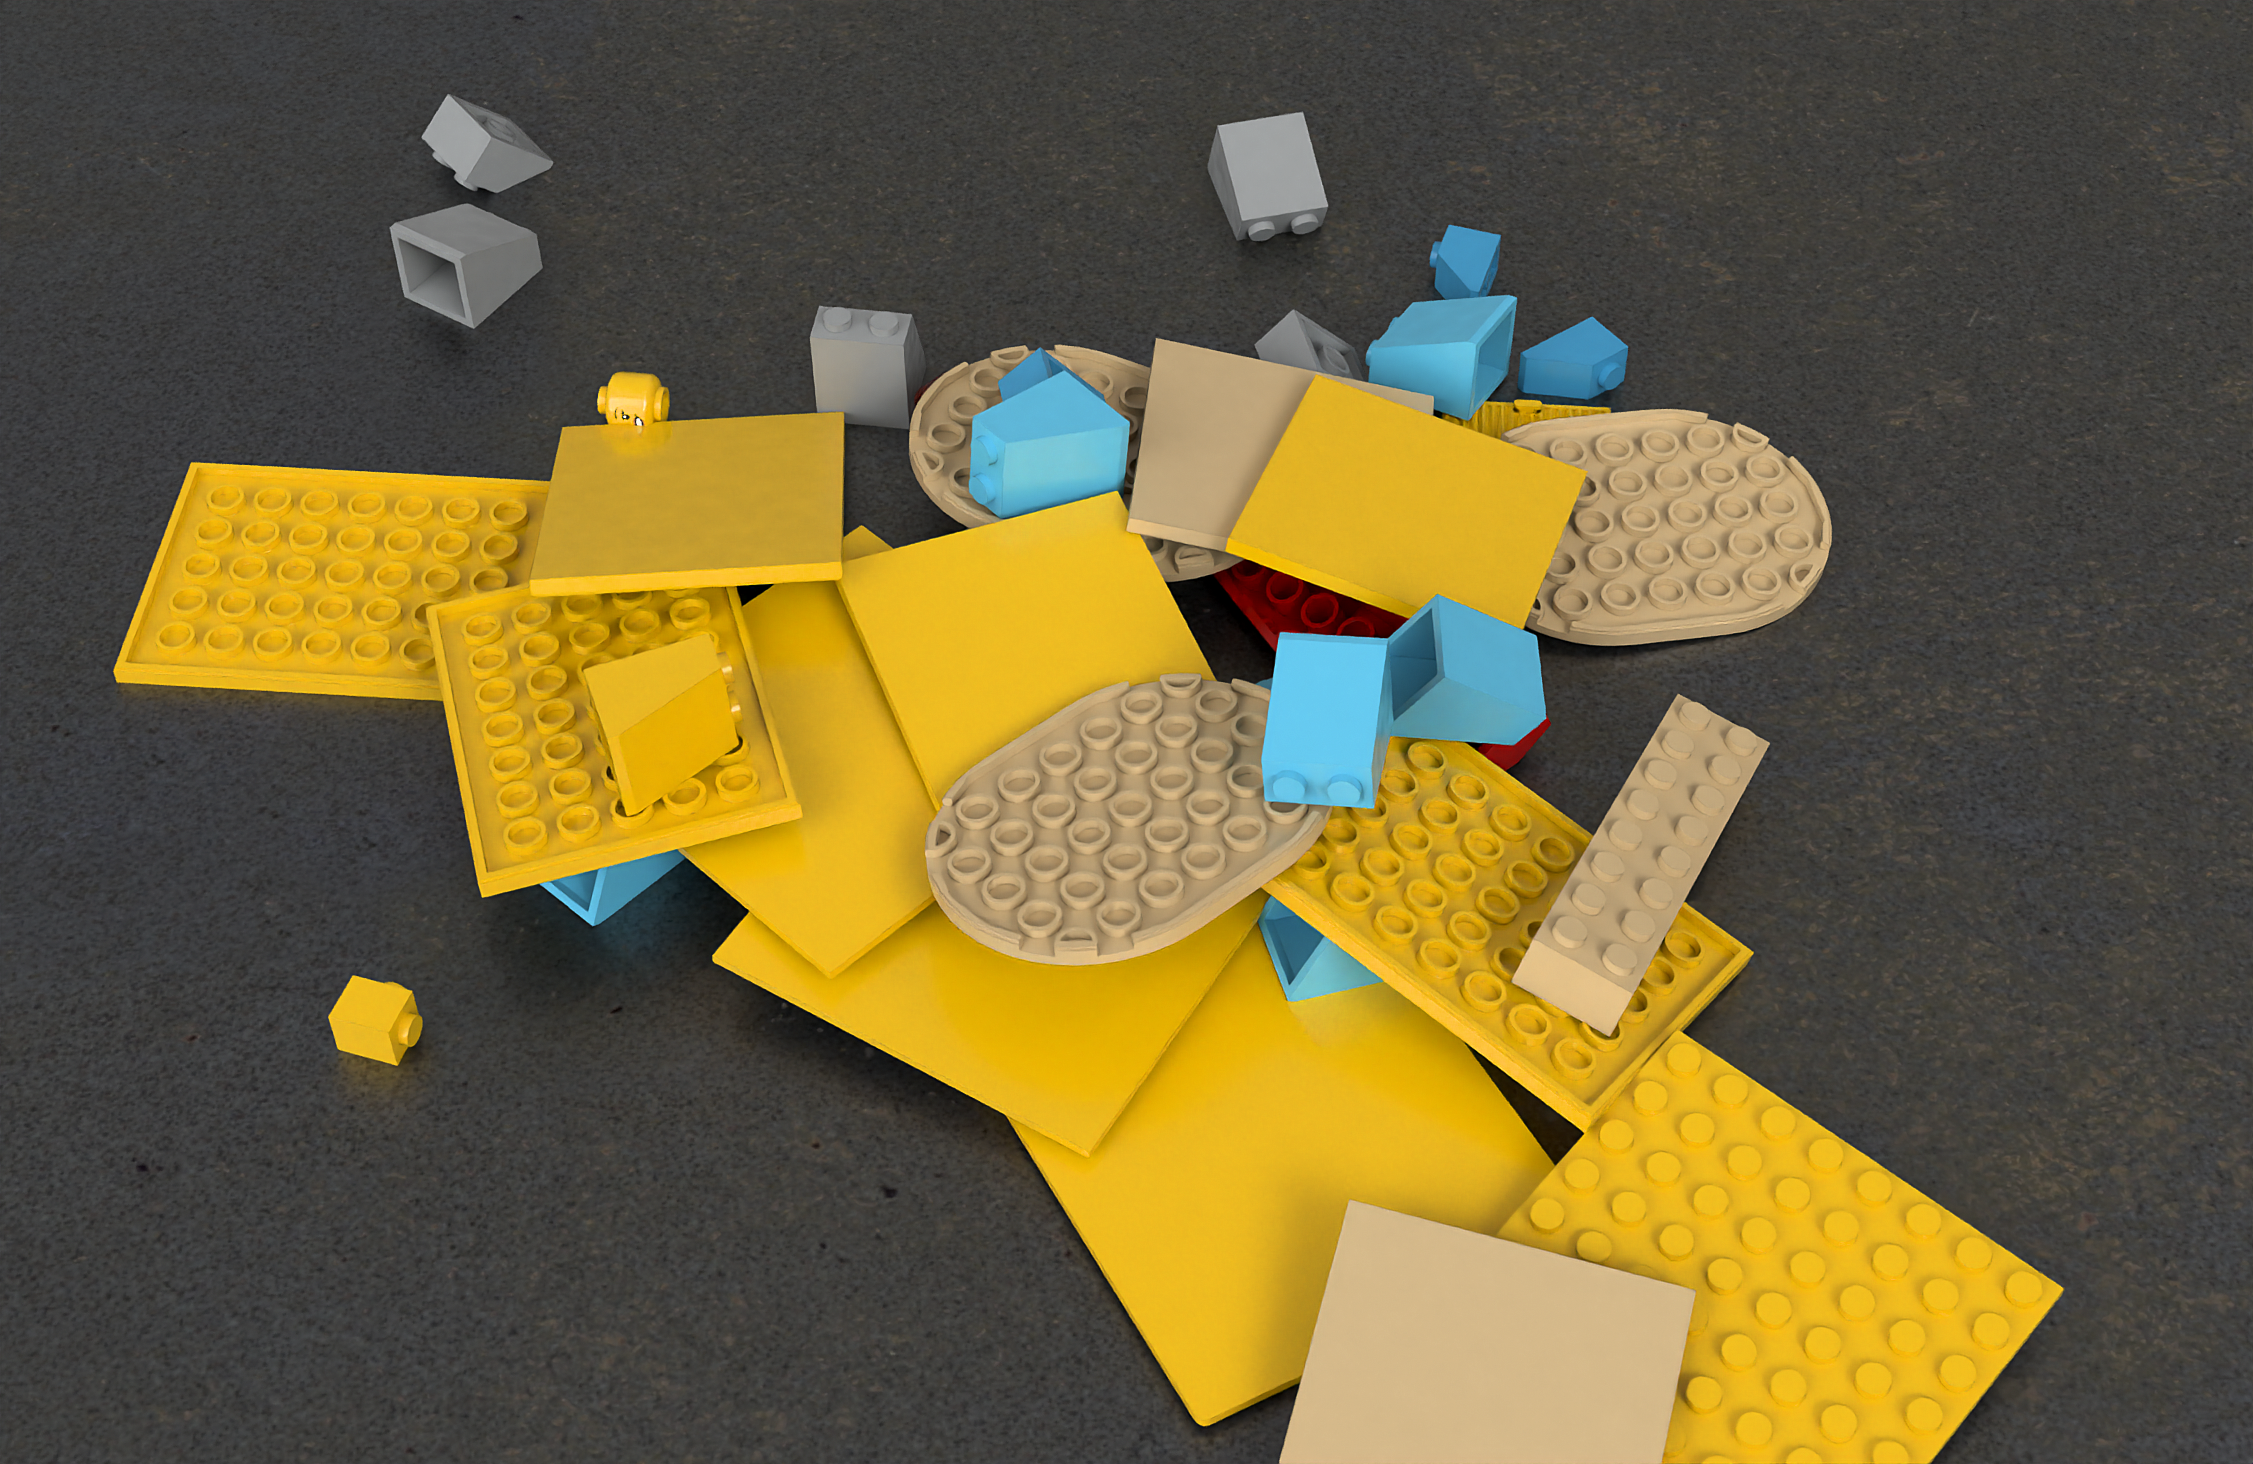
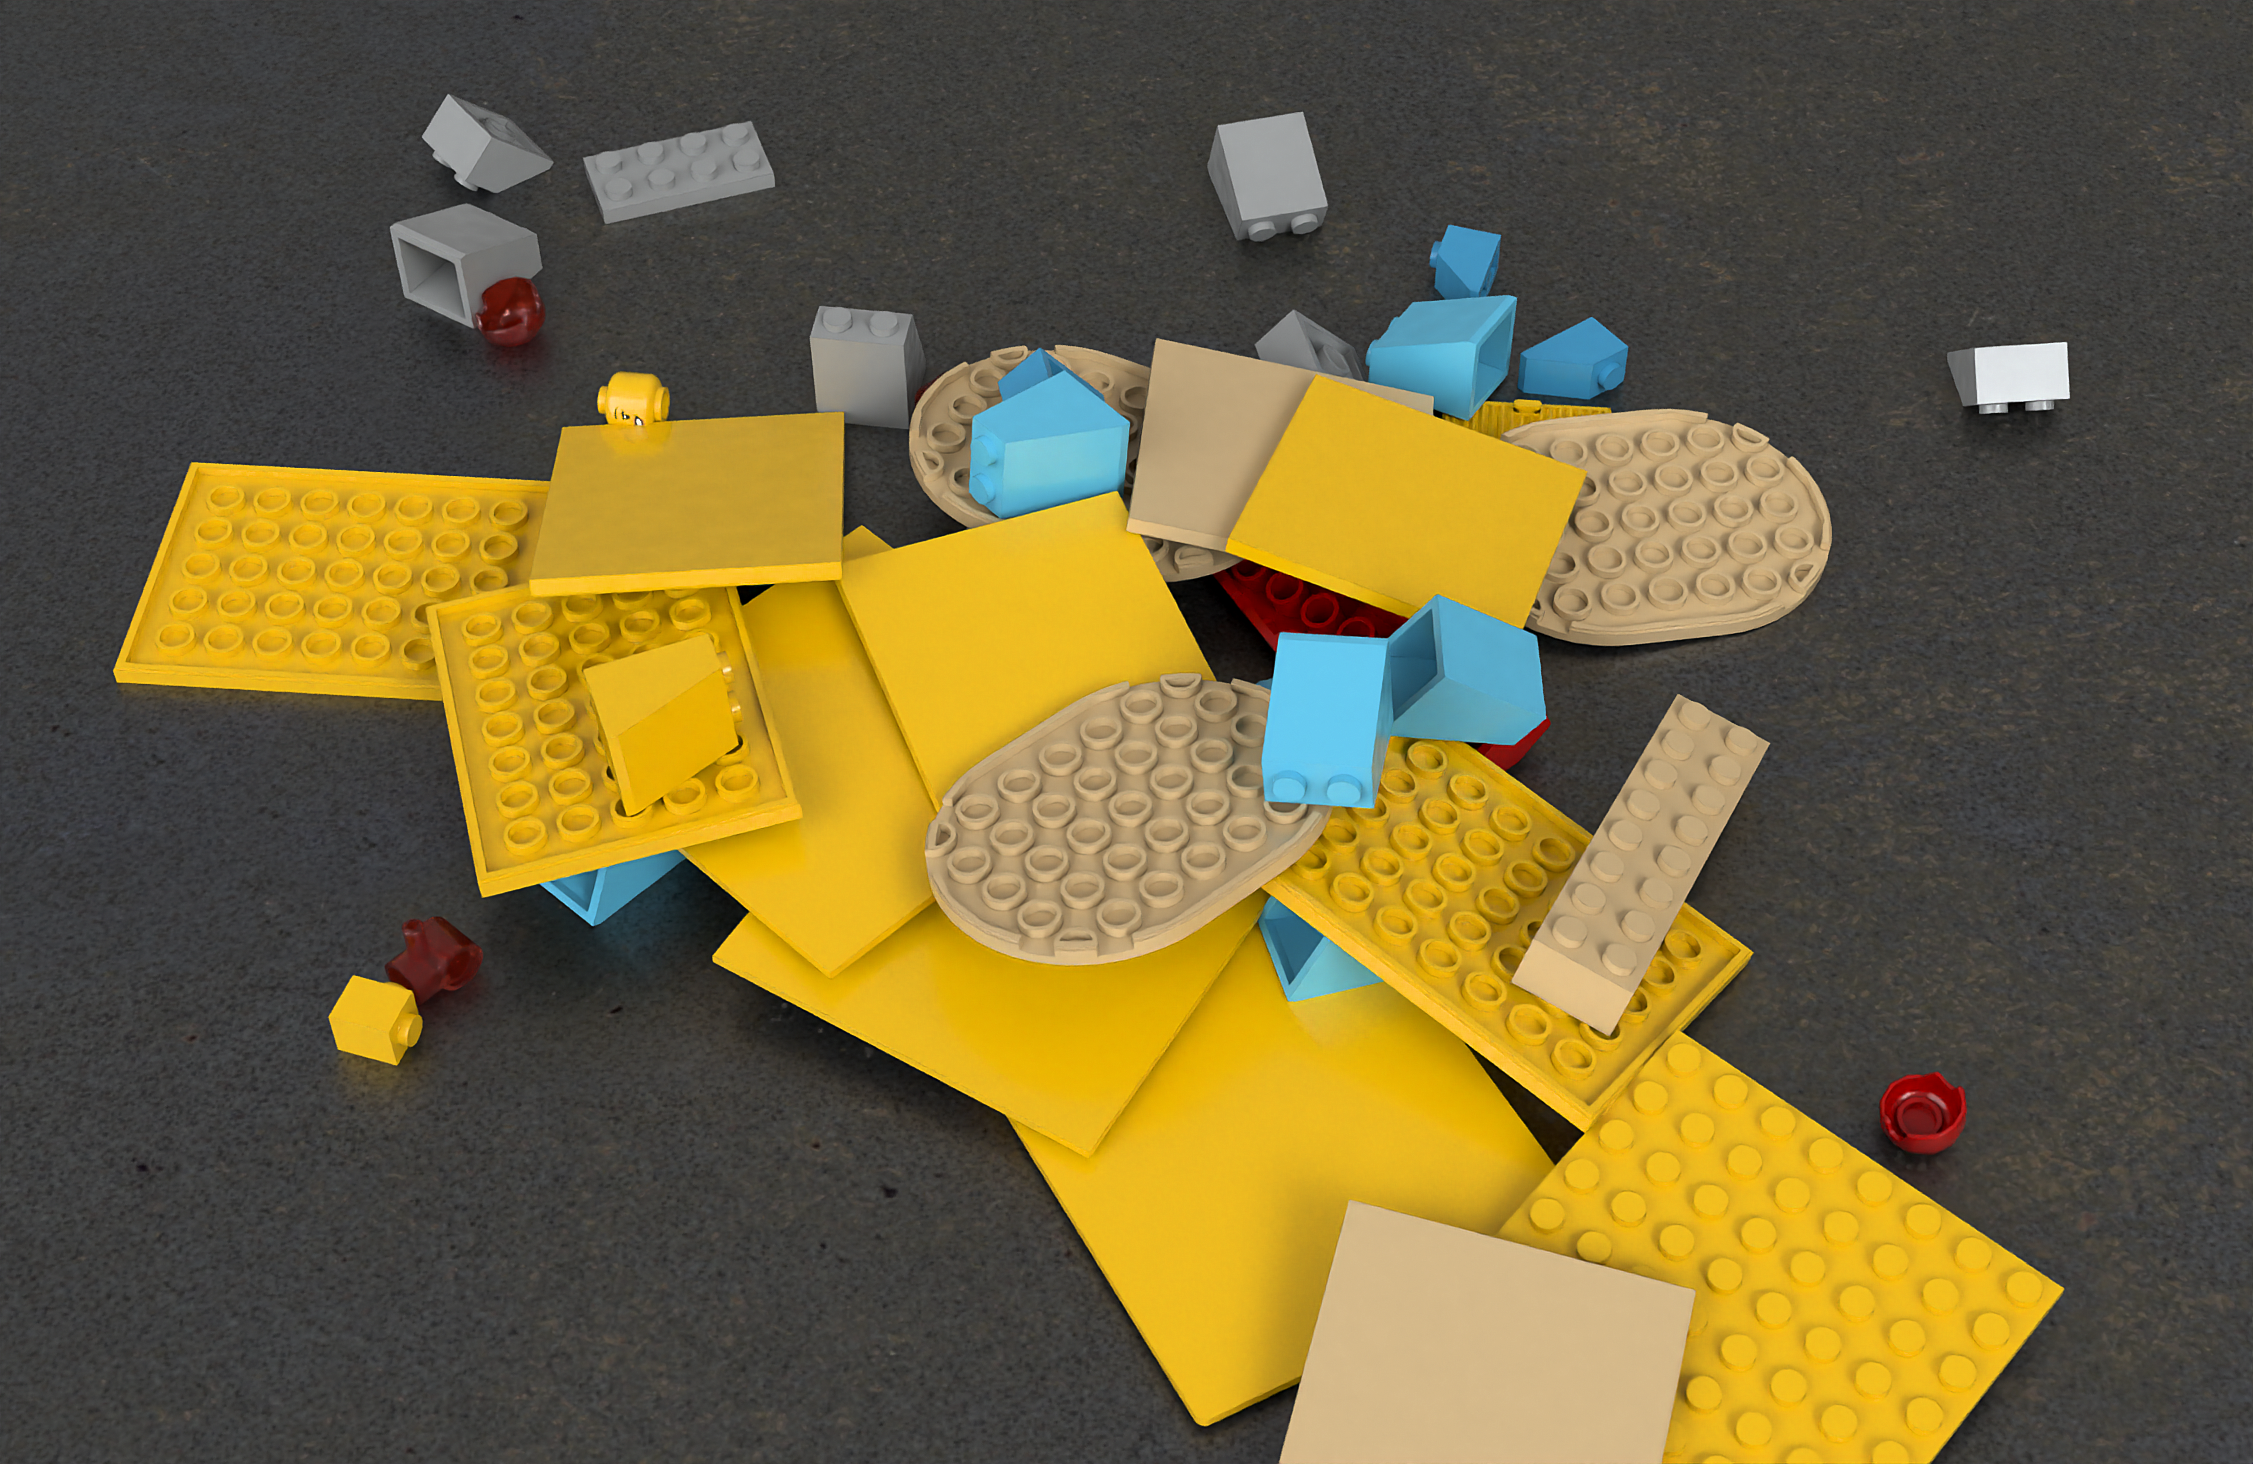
none -> clear red piece [385,916,483,1007]
none -> clear red hair [475,276,546,347]
none -> light grey plate [583,121,775,225]
none -> red hair [1879,1071,1967,1155]
none -> slope [1947,342,2070,414]

